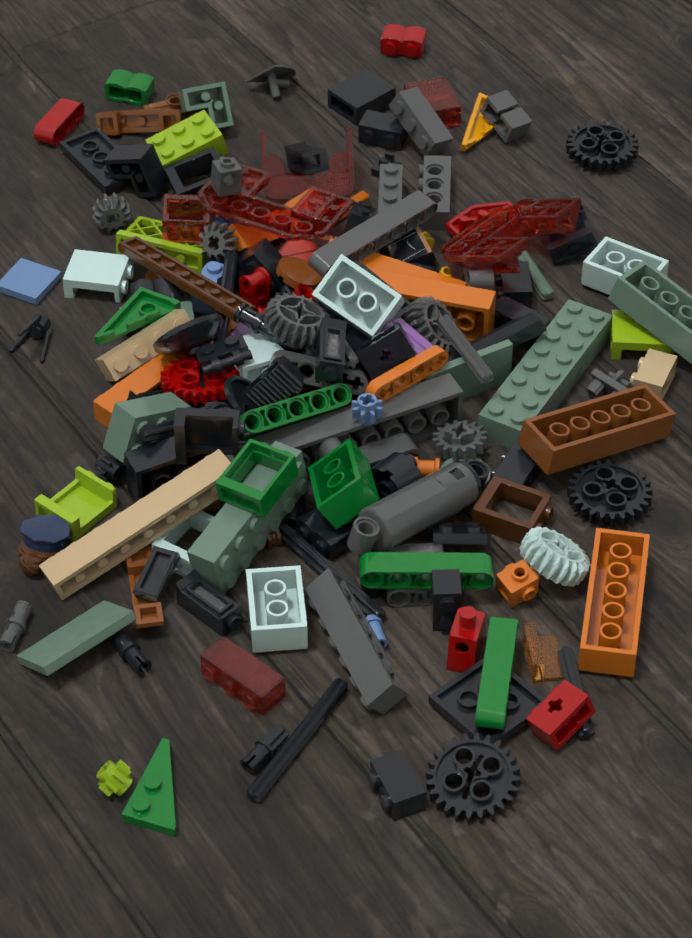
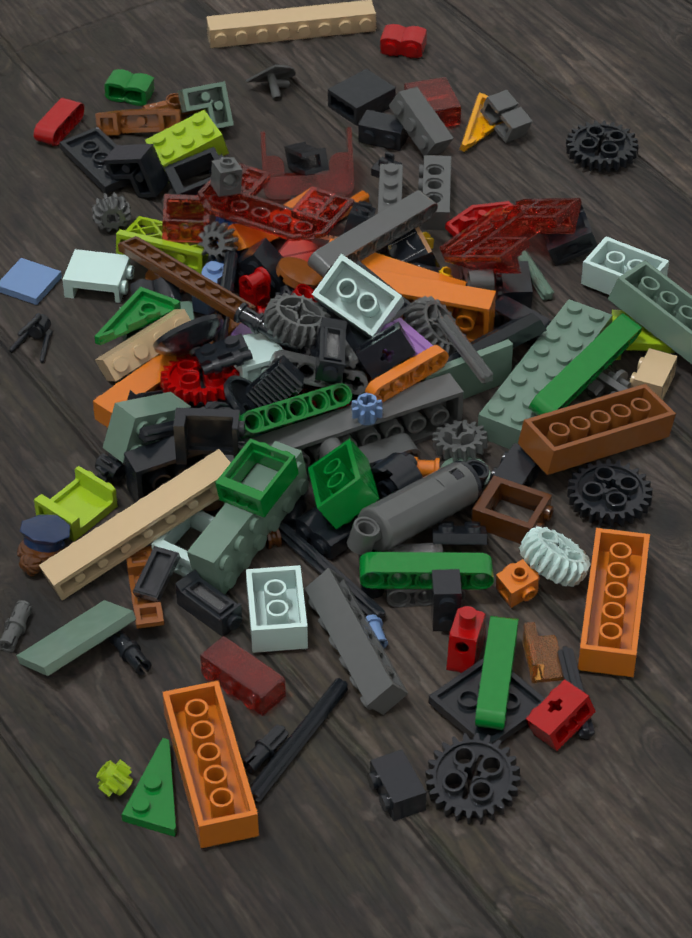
none -> orange brick [162,681,259,848]
none -> tan brick [206,0,376,48]
none -> green beam [528,313,643,416]

